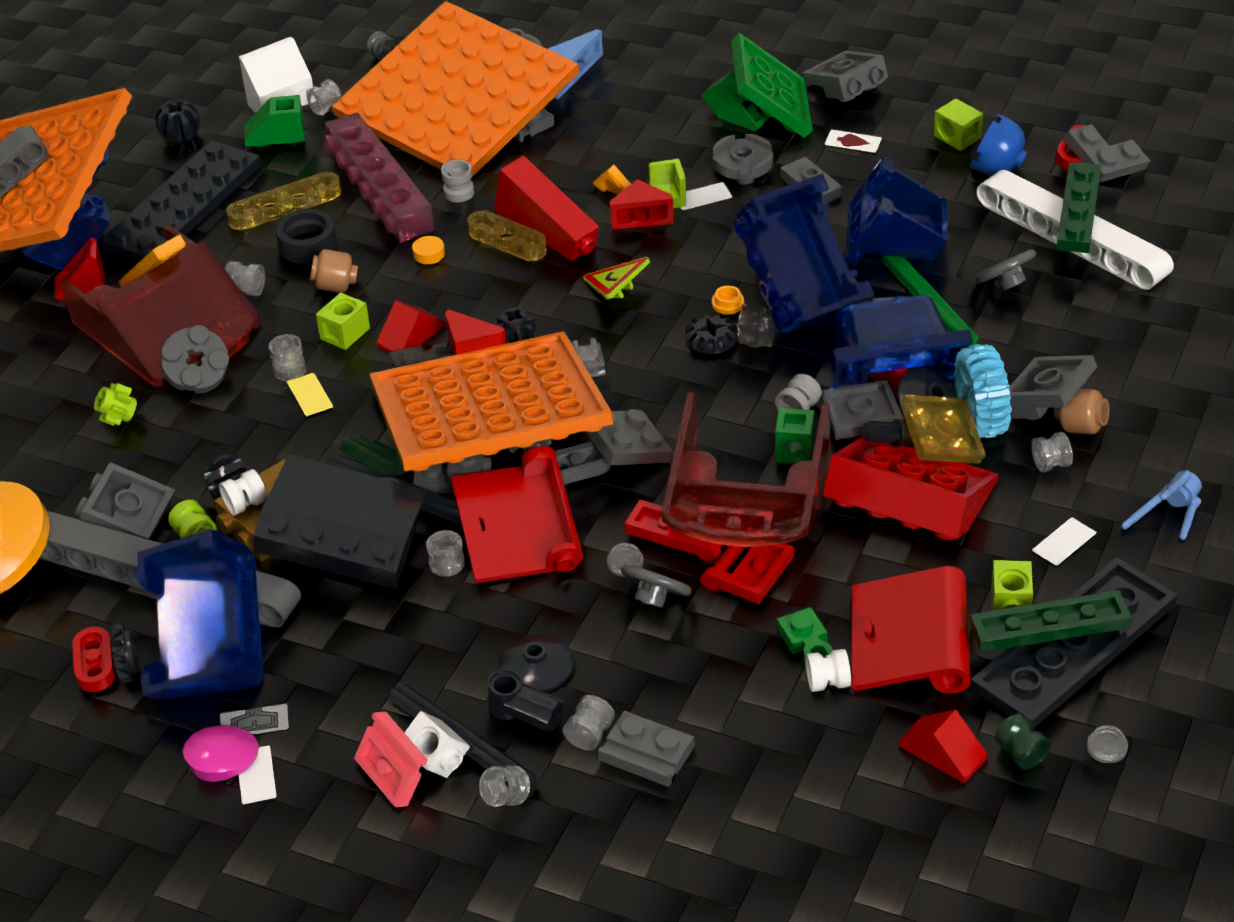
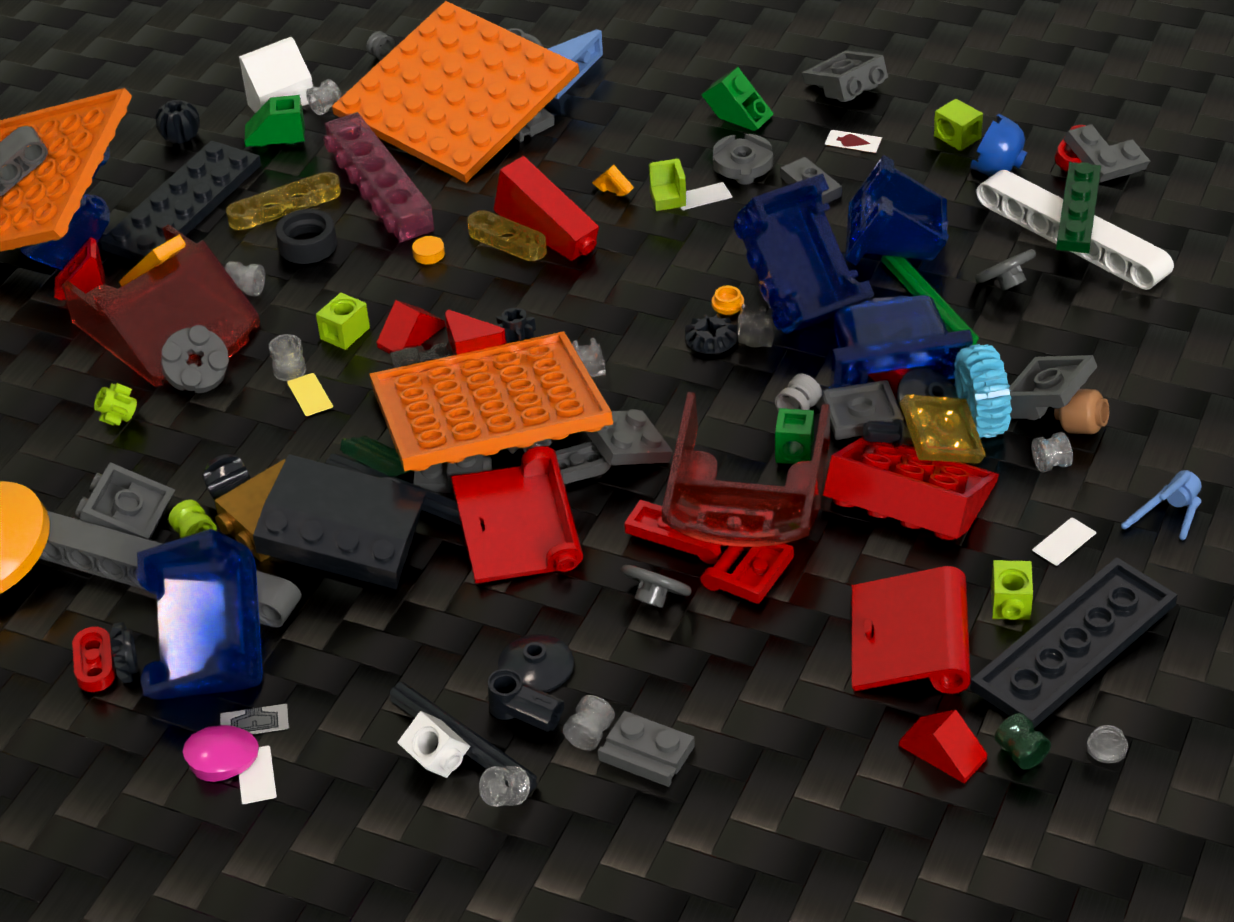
white wheel [219,469,267,516] -> none
medium nougat head [310,249,358,293] -> none
coral plate [354,712,428,808] -> none
clear wheel [426,530,465,576] -> none
light grey wheel [441,160,474,203] -> none
lime piece [583,257,650,299] -> none
clear plate [607,543,644,577] -> none
red slope [610,179,674,230] -> none
green plate [731,33,813,138] -> none
green plate [777,607,833,666] -> none
white wheel [805,649,851,692] -> none
dark green plate [970,590,1132,652] -> none

